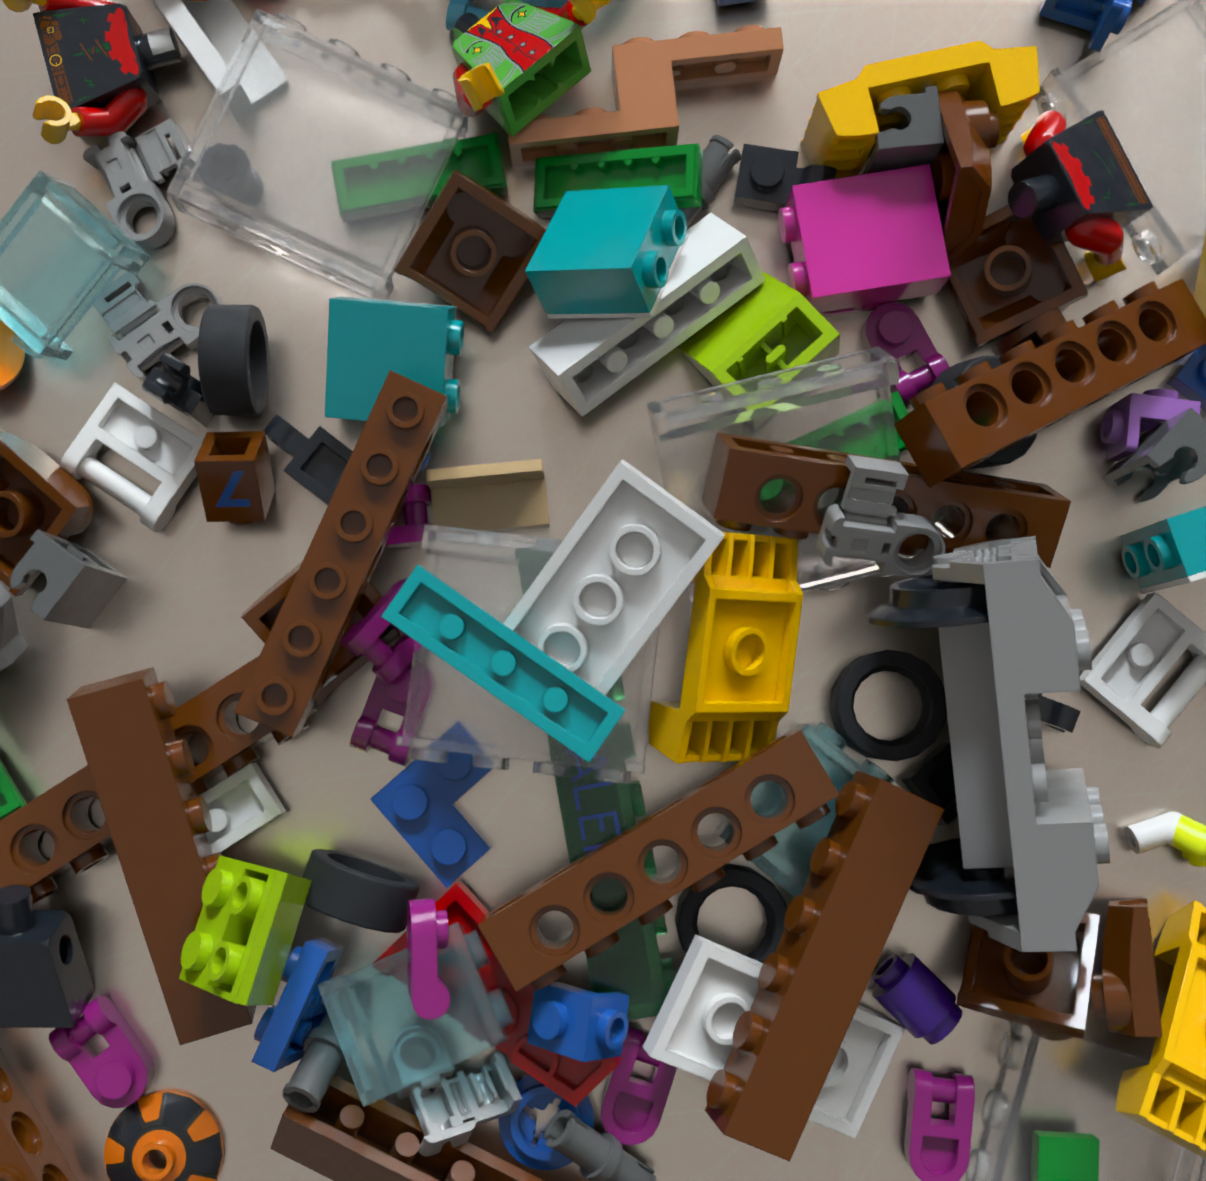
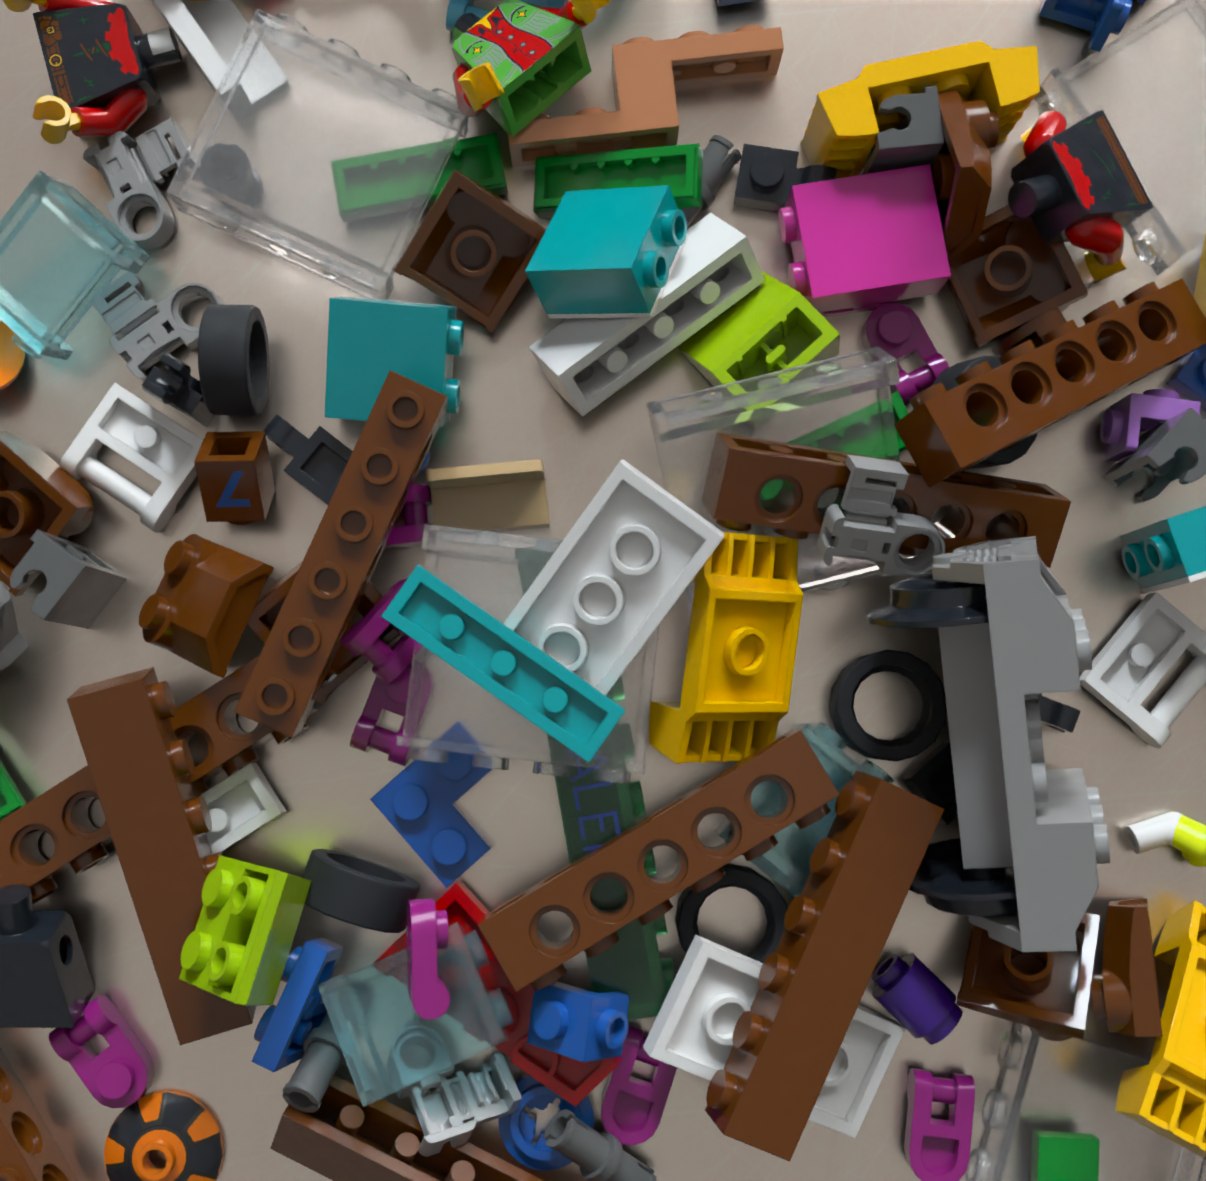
none -> reddish brown slope [139,534,274,678]

